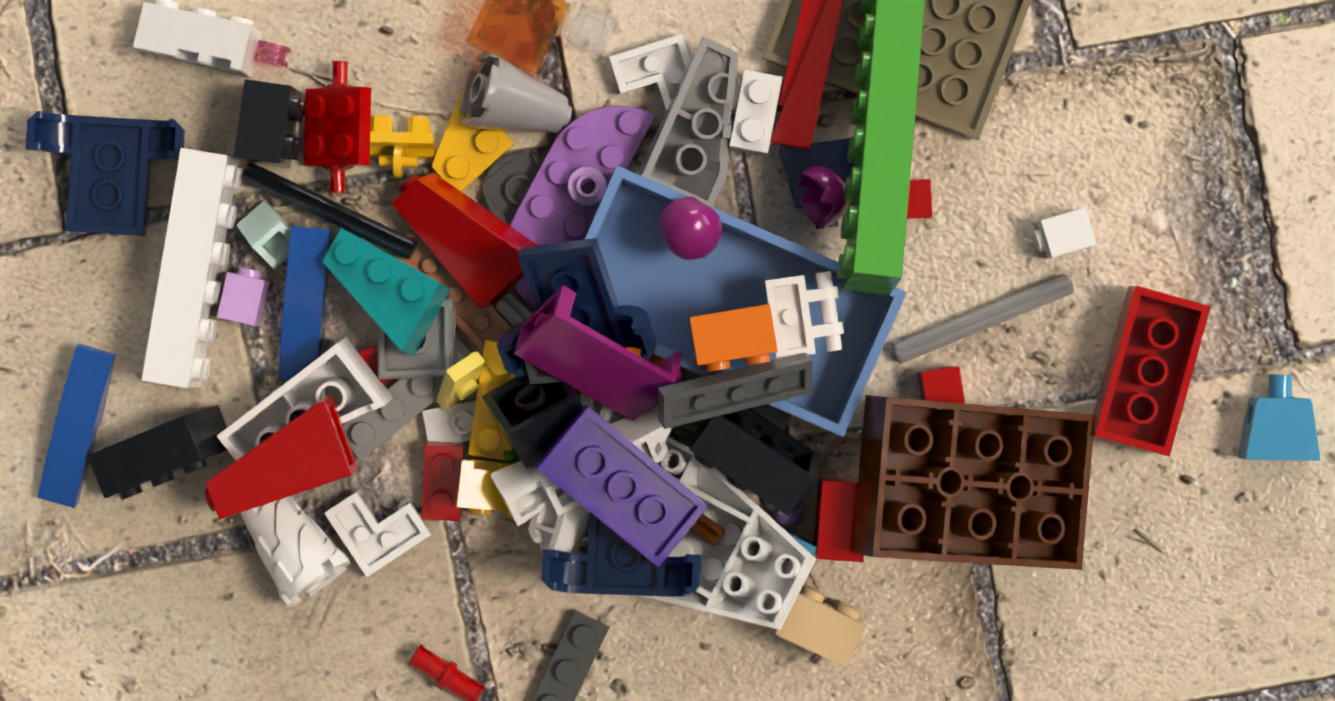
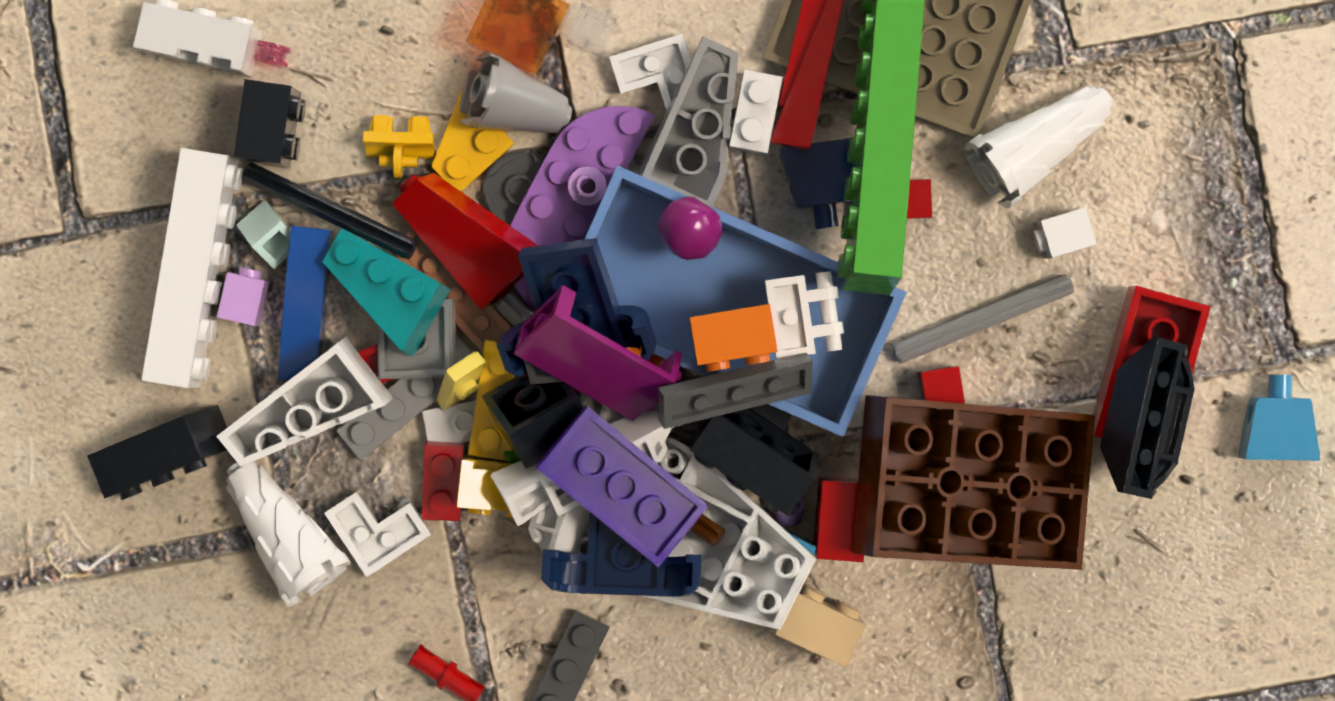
dark blue piece [26,111,185,236] -> none
blue slope [37,344,116,508] -> none
red slope [205,395,358,520] -> none
red plate [303,61,372,193] -> none
magenta hair [798,165,849,230] -> none
none -> white cone [965,86,1113,208]
none -> black wedge [1100,336,1195,499]

